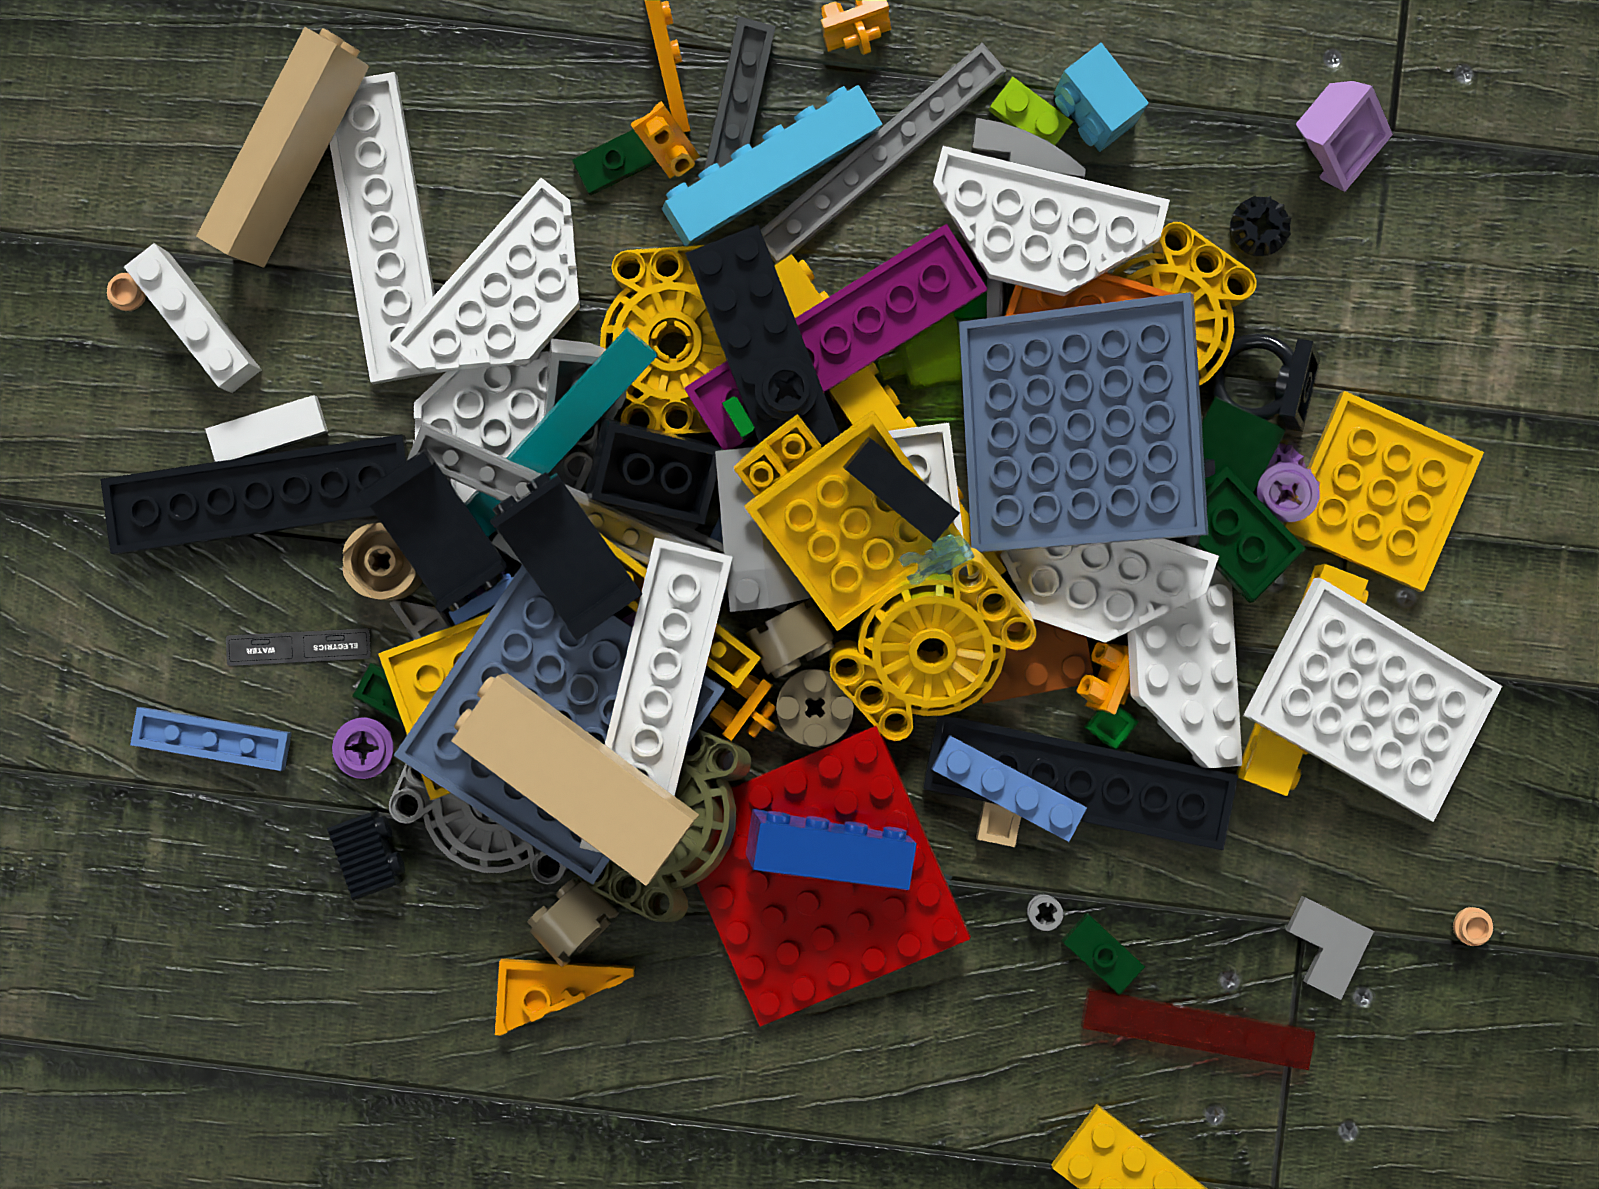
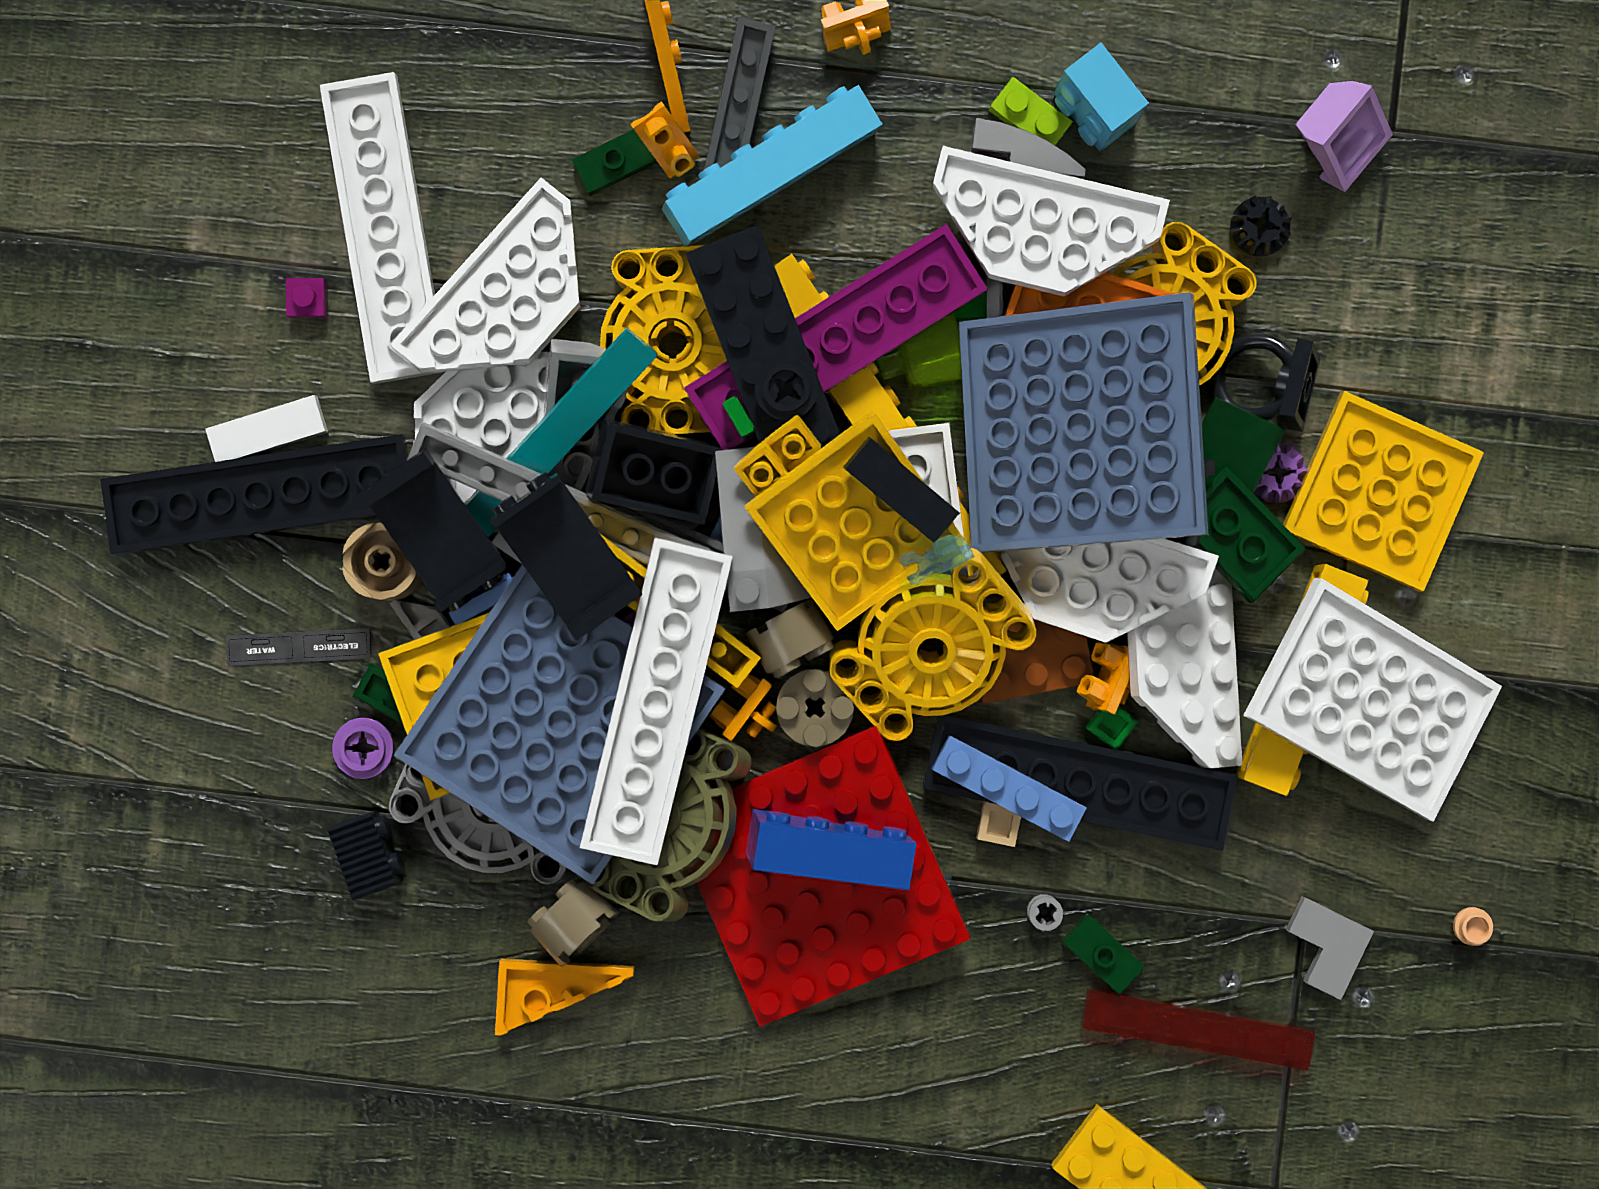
light nougat plate [107,273,146,311] -> none
white brick [124,243,262,393] -> none
medium blue plate [130,707,292,771] -> none
tan brick [196,27,370,268] -> none
tan brick [451,673,699,886] -> none
light grey tile [760,43,1006,265] -> none
medium lavender gear [1257,461,1320,522] -> none
none -> magenta plate [286,278,328,319]

